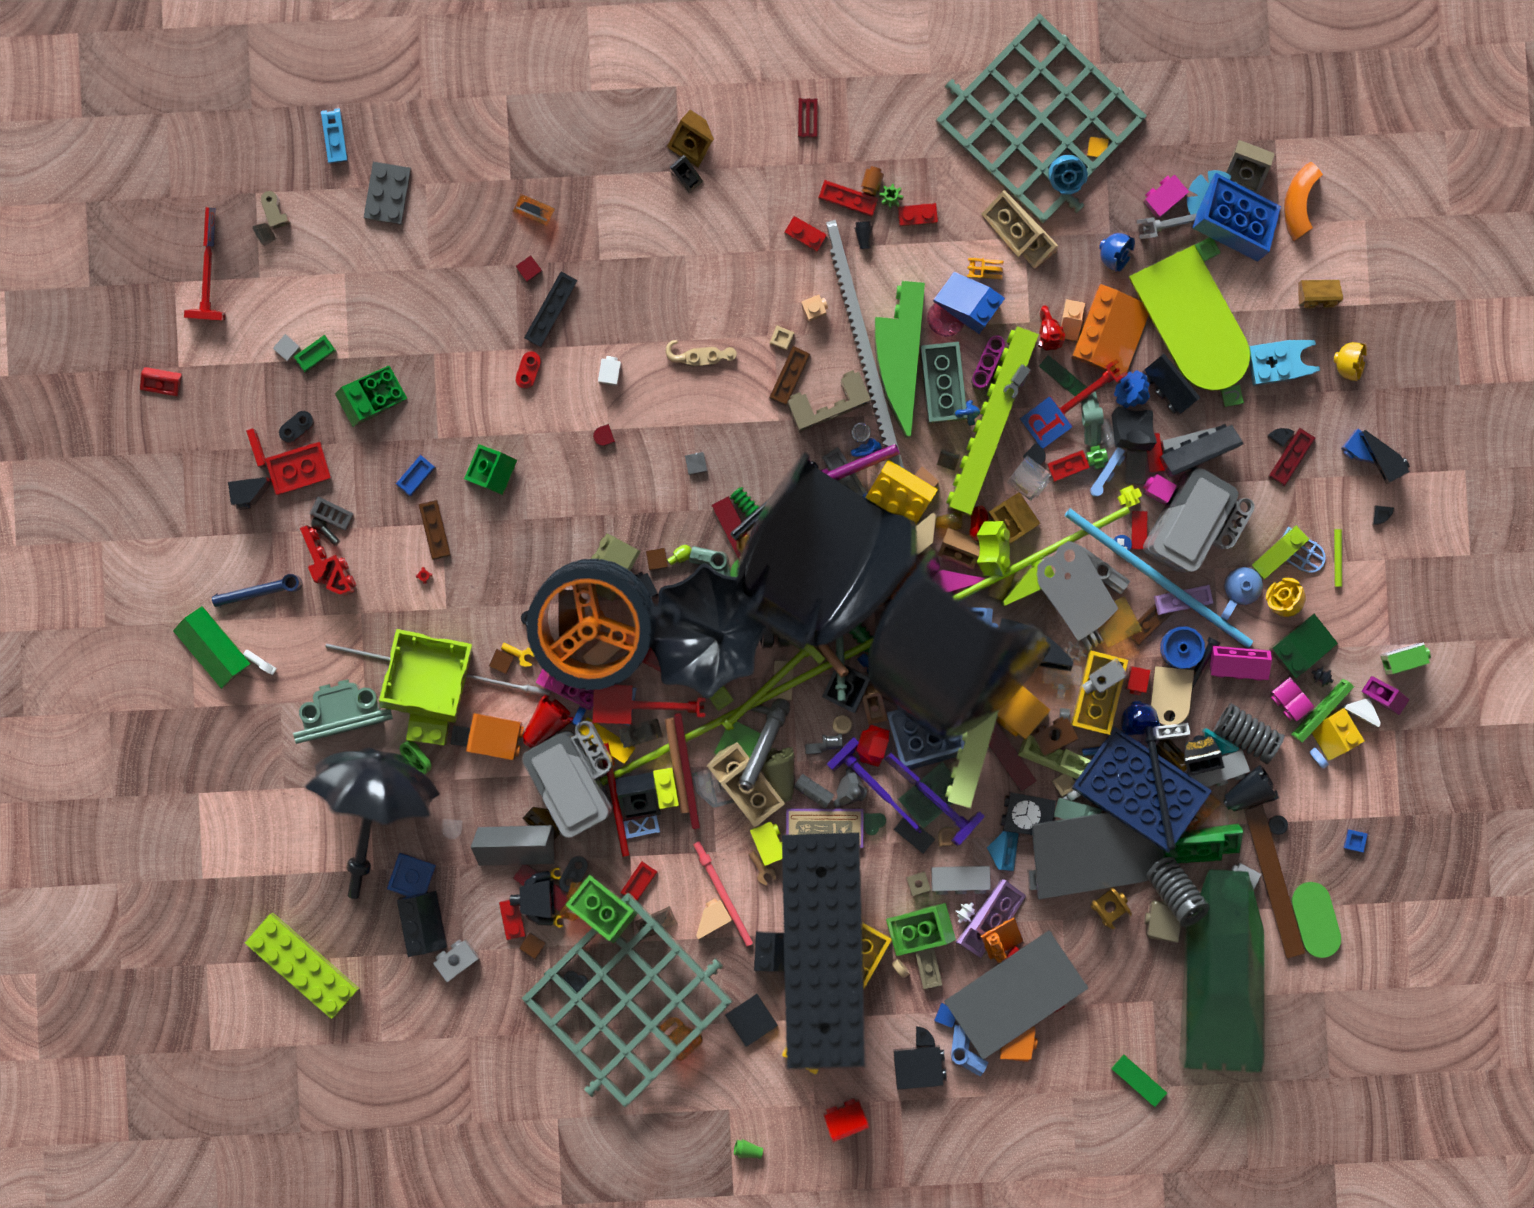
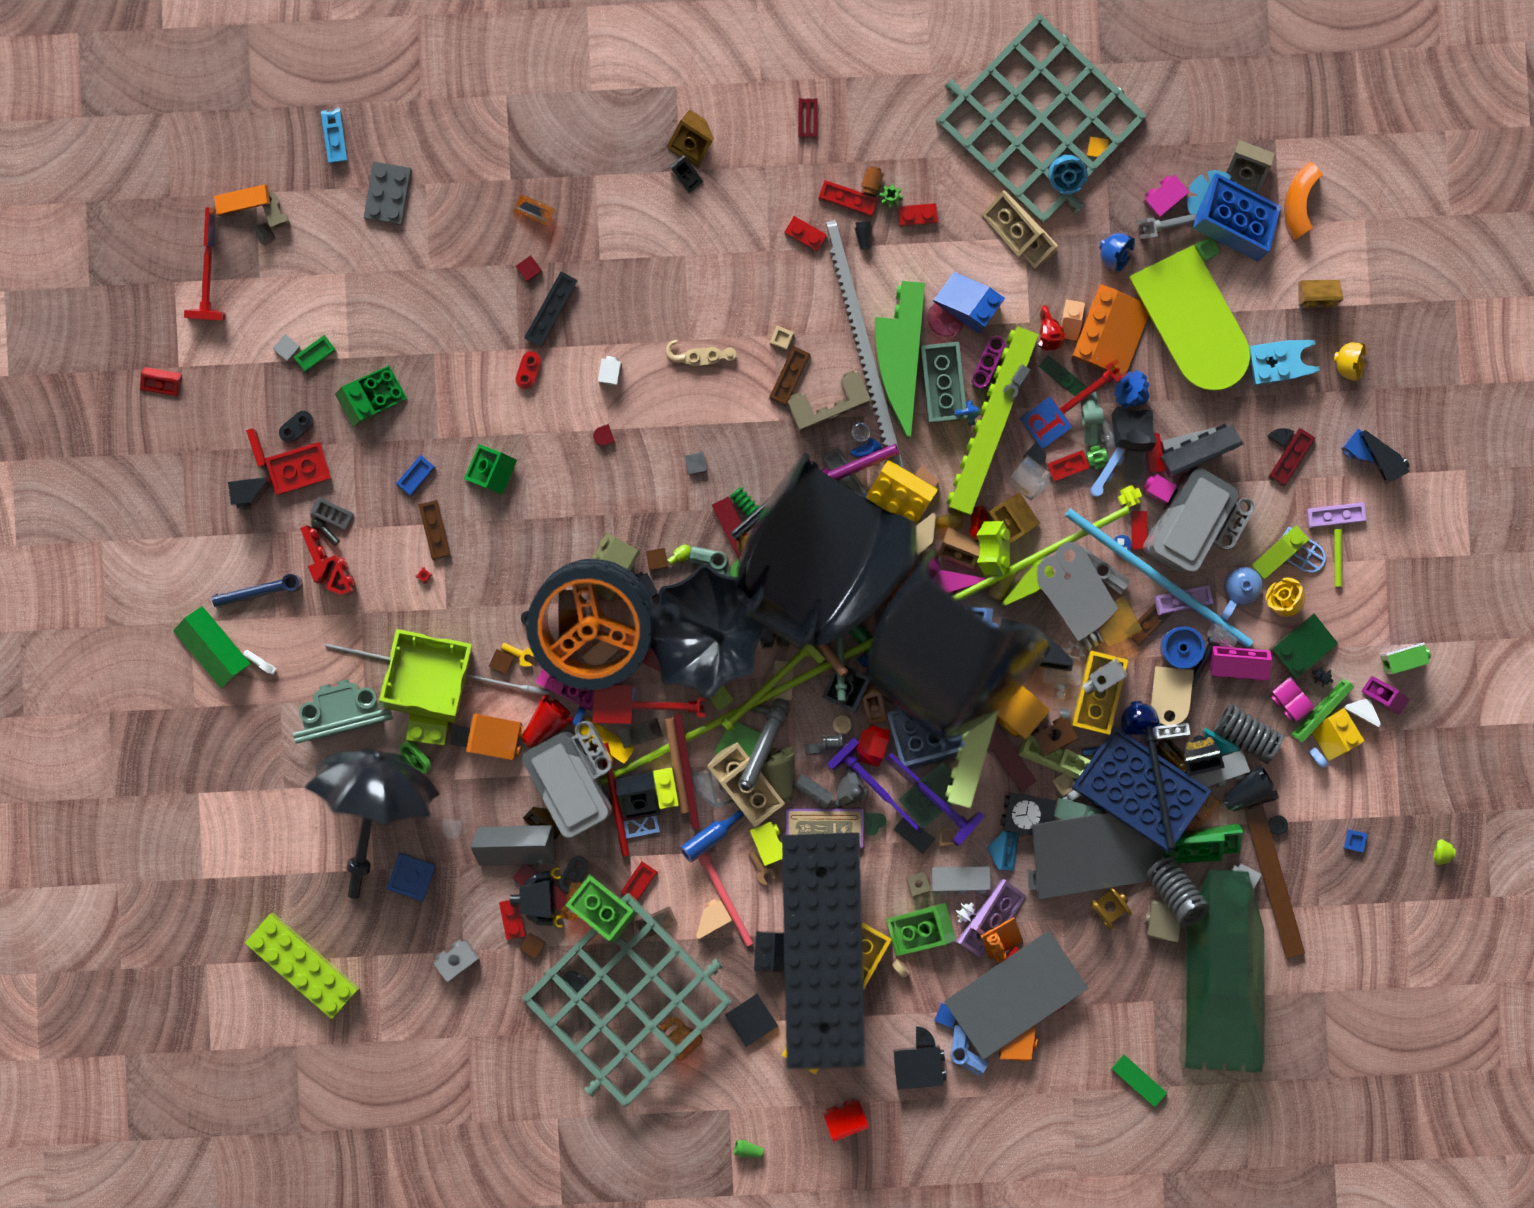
black slope [397,890,447,957] -> none
light nougat brick [801,295,828,322] -> none
dark tan plate [915,947,942,989] -> none
clear smoke slope [937,449,960,471] -> none
light orange arm [967,258,1004,280] -> none
red brick [1125,666,1151,696] -> none
black slope [1142,354,1200,416] -> none
bright green tile [1220,384,1244,408] -> none
bright green tile [1291,882,1341,958] -> none
black tile [1372,505,1394,525] -> none
none -> orange tile [214,184,270,216]
none -> blue piece [680,810,744,863]
none -> clear cone [1207,624,1237,648]
none -> lavender tile [1306,502,1367,528]
none -> lime cone [1433,839,1456,865]

